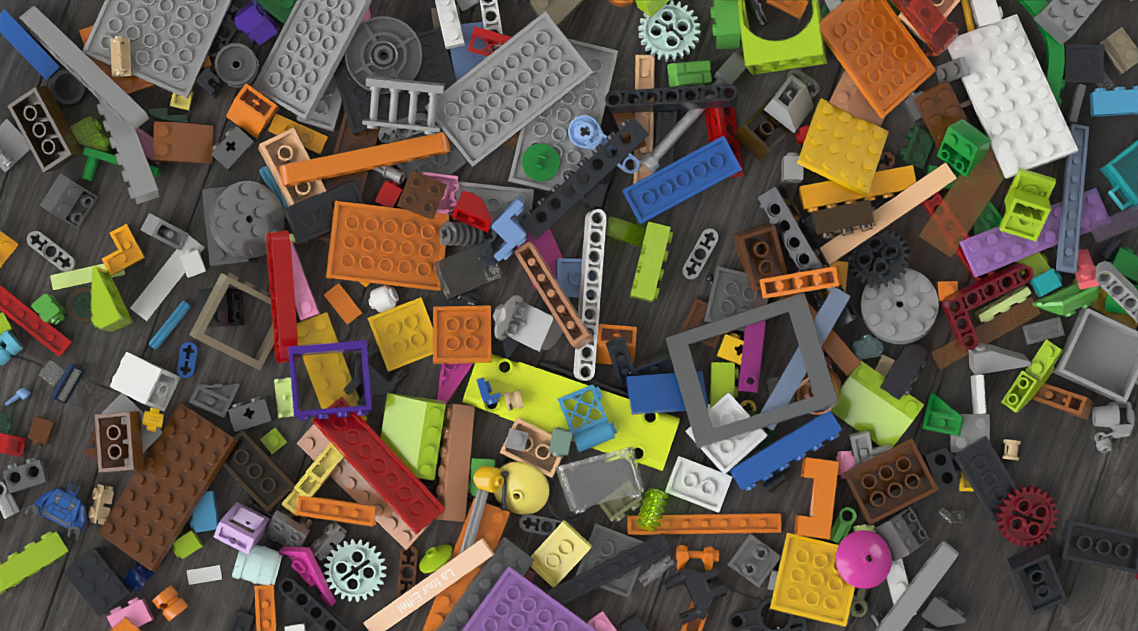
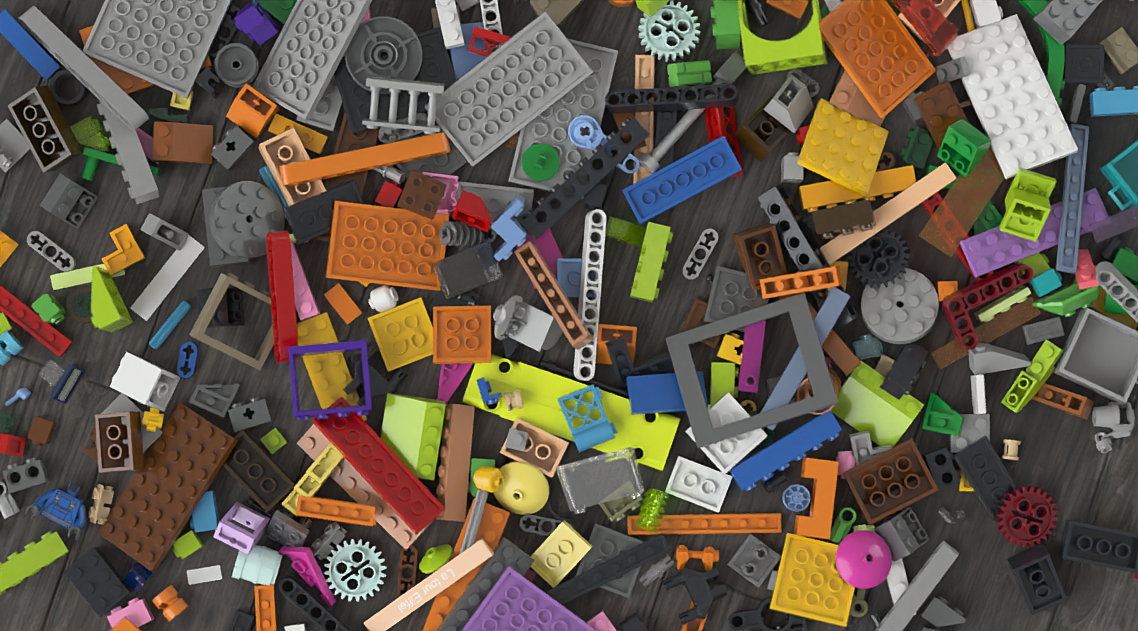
tan hinge [110,36,131,77] -> none
white brick [180,247,207,278] -> none
yellowish green hinge [274,377,294,418] -> none
black hinge [500,471,509,511] -> none
sand green brick [549,426,573,457] -> none
none -> medium blue wheel [782,484,810,511]

